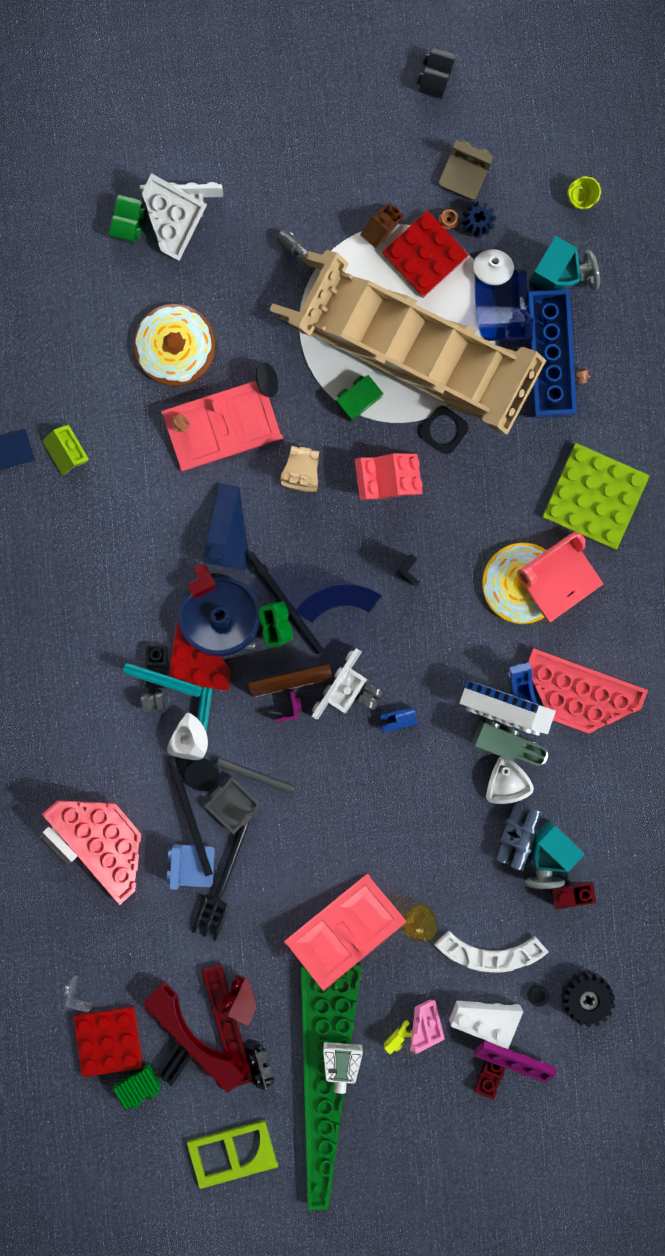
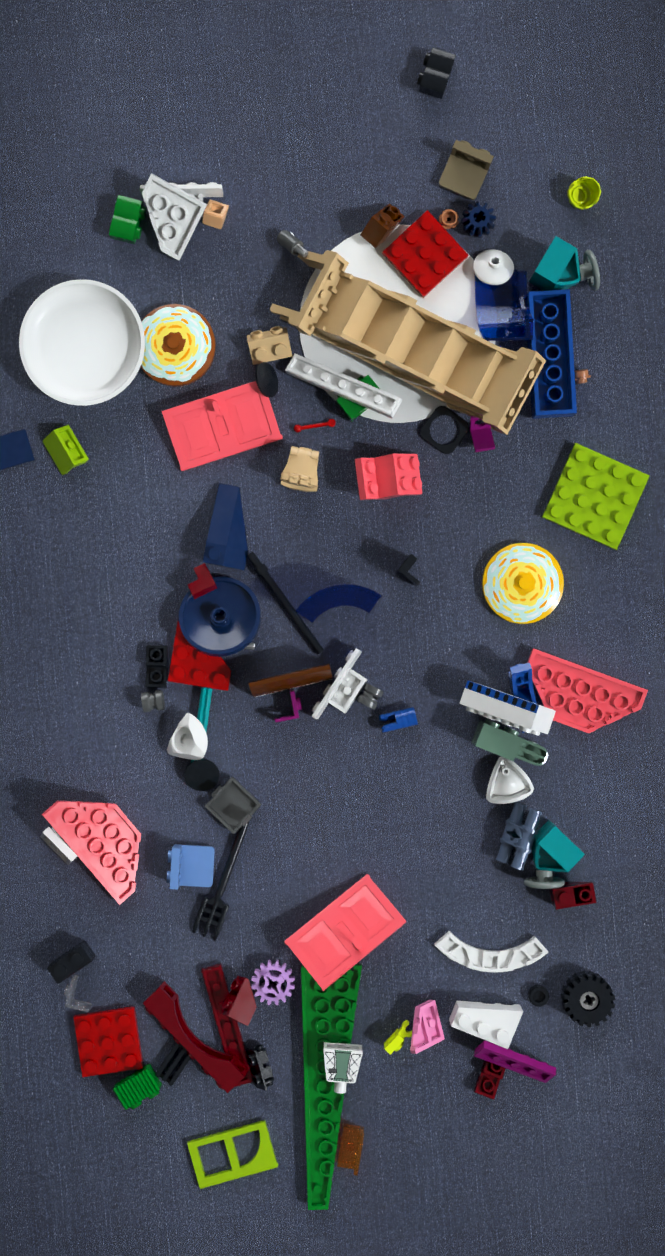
teal axle [123,663,202,697] -> none
black bar [167,758,213,877] -> none
nougat plate [171,413,190,433] -> none
dark grey bar [217,758,295,794] -> none
green brick [259,601,293,647] -> none
clear yellow helmet [402,904,437,941] -> none
coral door [517,532,603,623] -> none
none -> white dish [19,280,145,406]
none -> black brick [47,940,96,984]
none -> light nougat slope [202,199,229,229]
none -> tan bracket [247,326,292,365]
none -> lavender gear [251,960,295,1005]
none -> white tile [285,353,402,419]
none -> red hinge [294,419,336,432]
none -> clear orange panel [337,1124,364,1176]
none -> magenta bracket [470,416,495,452]

